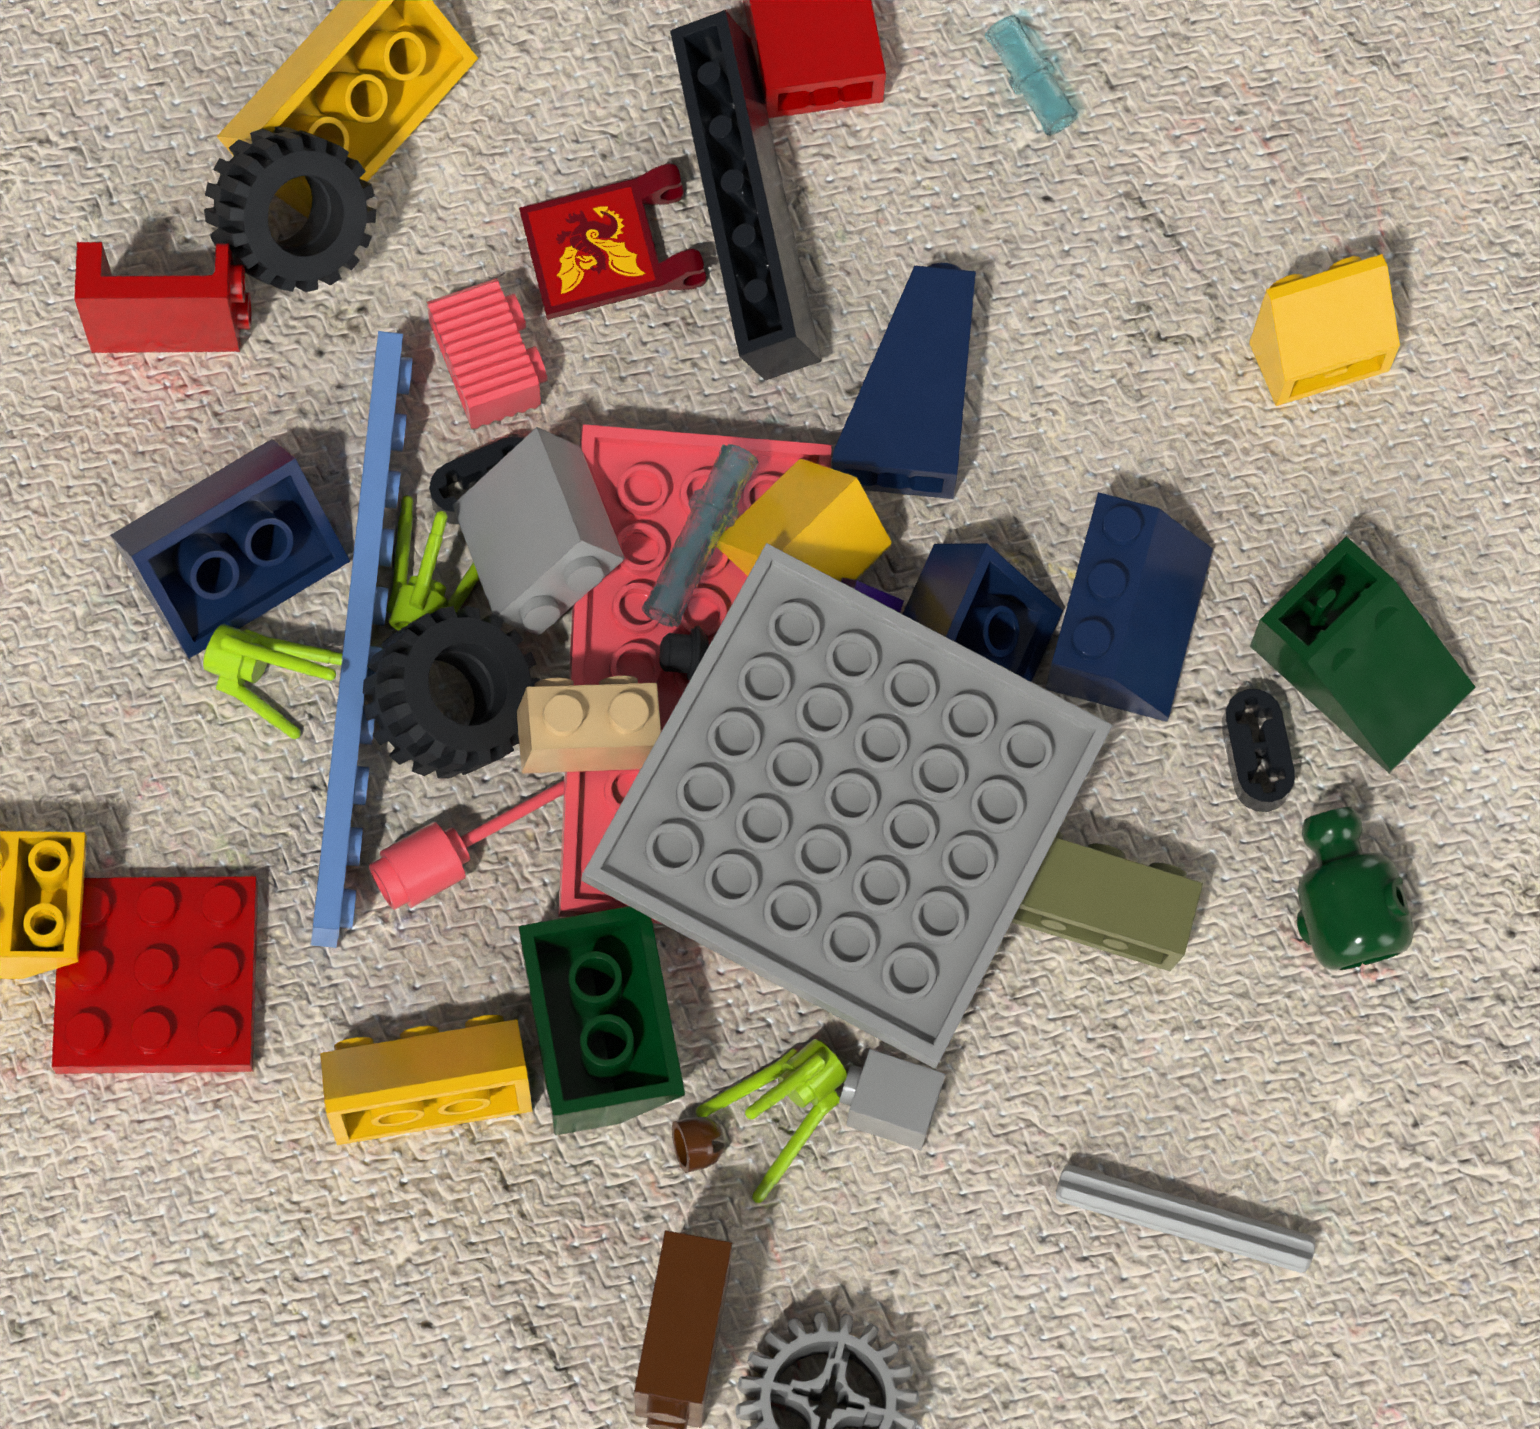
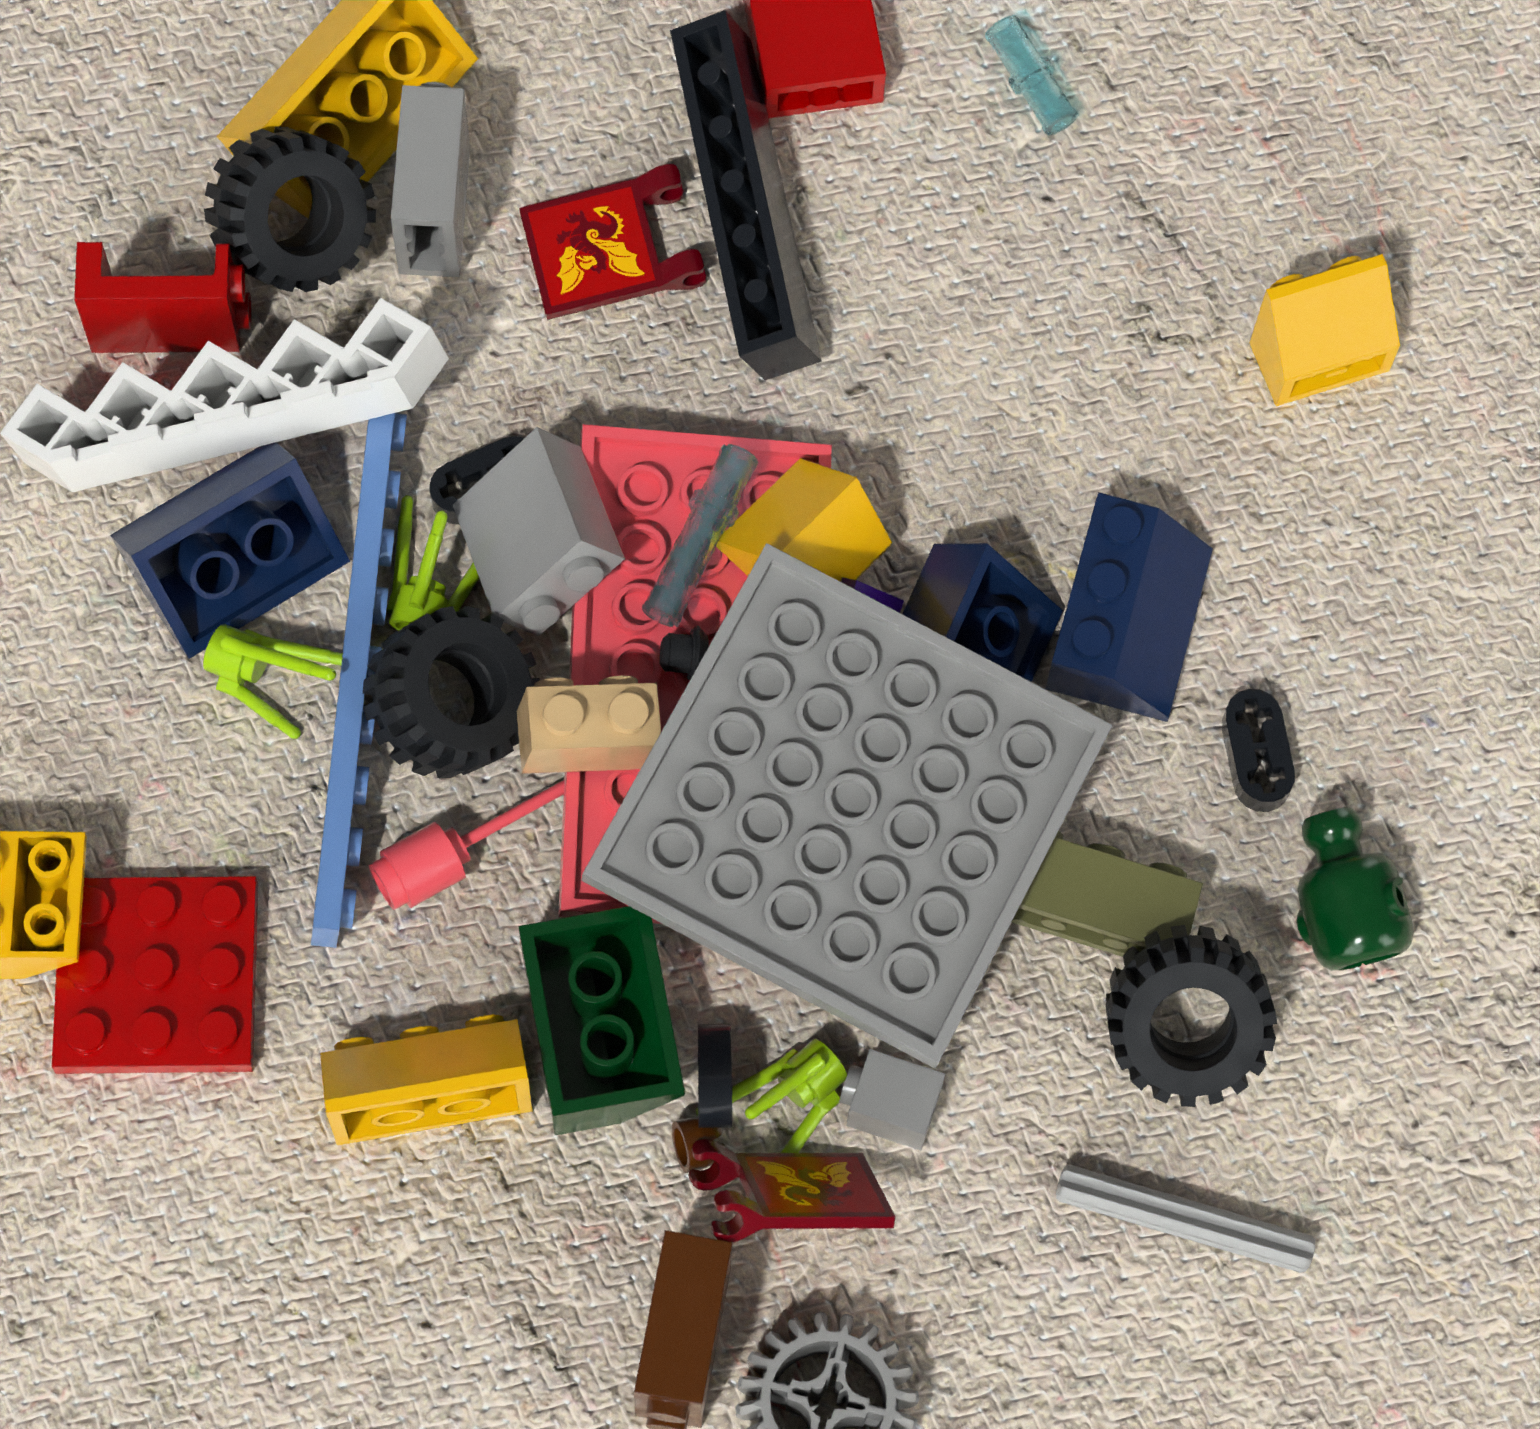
coral brick [427,278,548,429] -> none
dark blue slope [832,263,976,499] -> none
dark green slope [1250,536,1476,774] -> none
none -> white brick [0,298,449,492]
none -> light grey brick [391,82,470,277]
none -> dark red flag [688,1139,896,1242]
none -> black beam [698,1024,732,1128]
none -> black tyre [1105,925,1277,1107]

